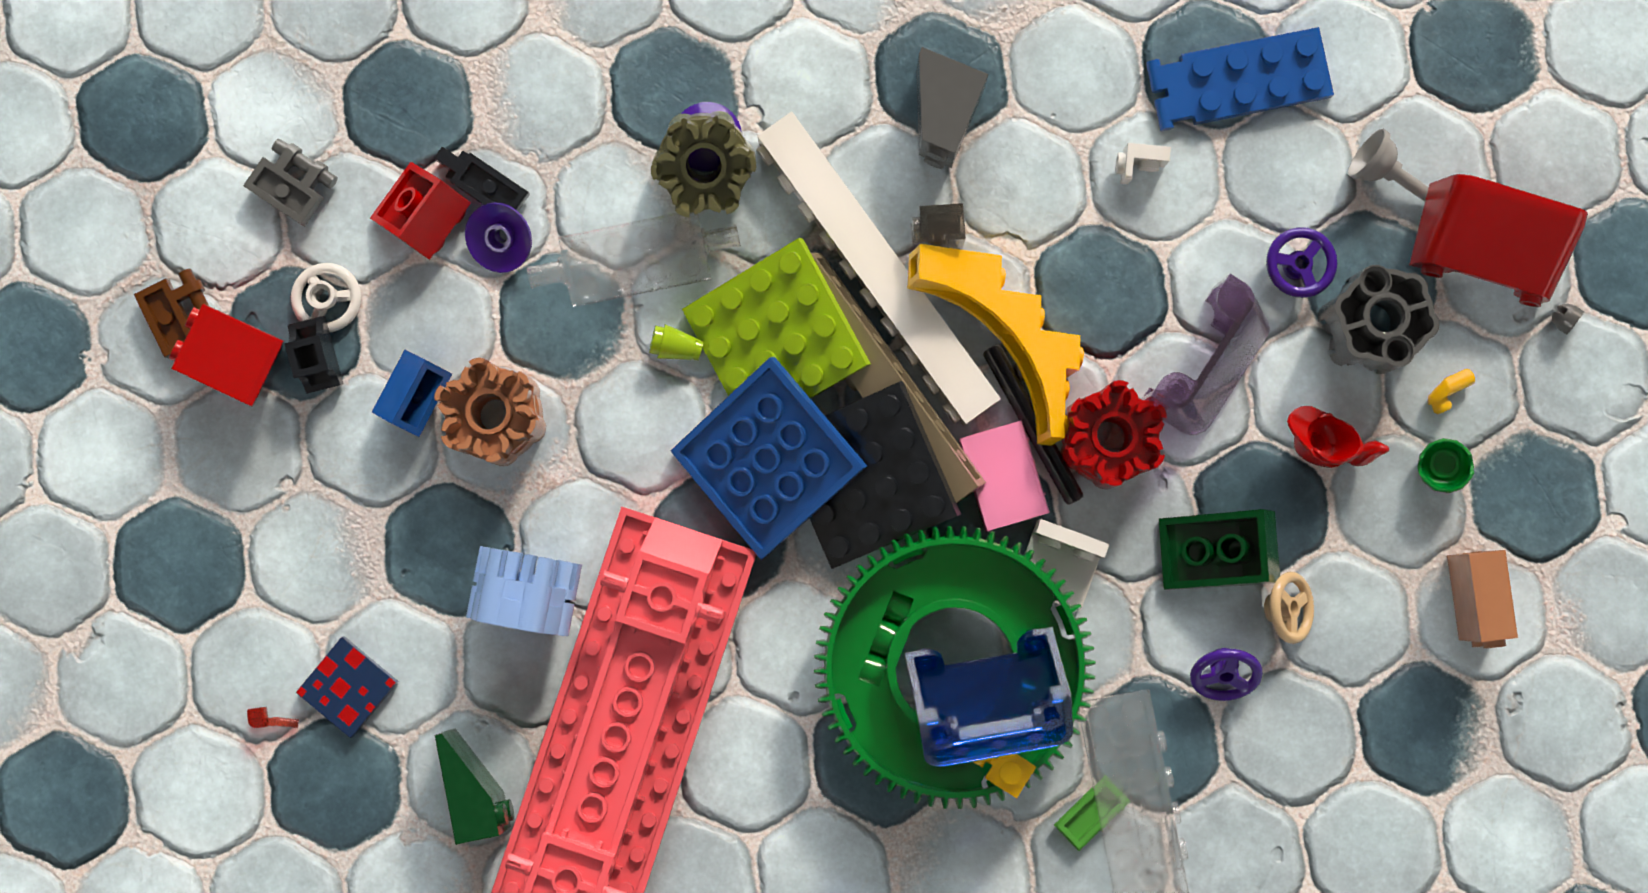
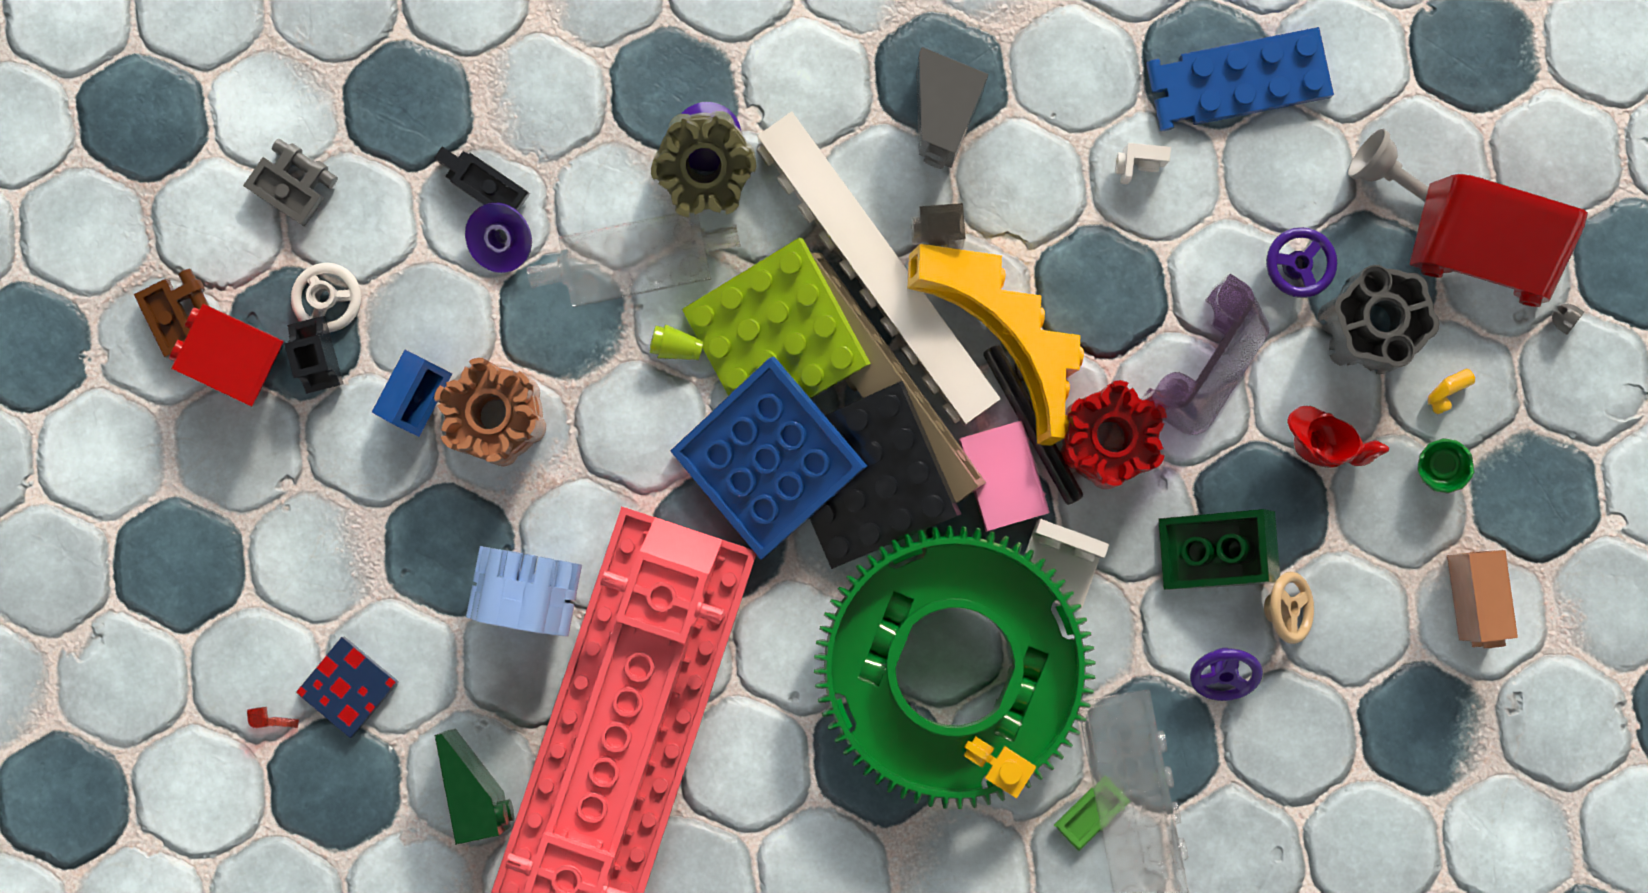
red slope [370,162,471,260] -> none
clear blue windscreen [905,627,1073,767] -> none

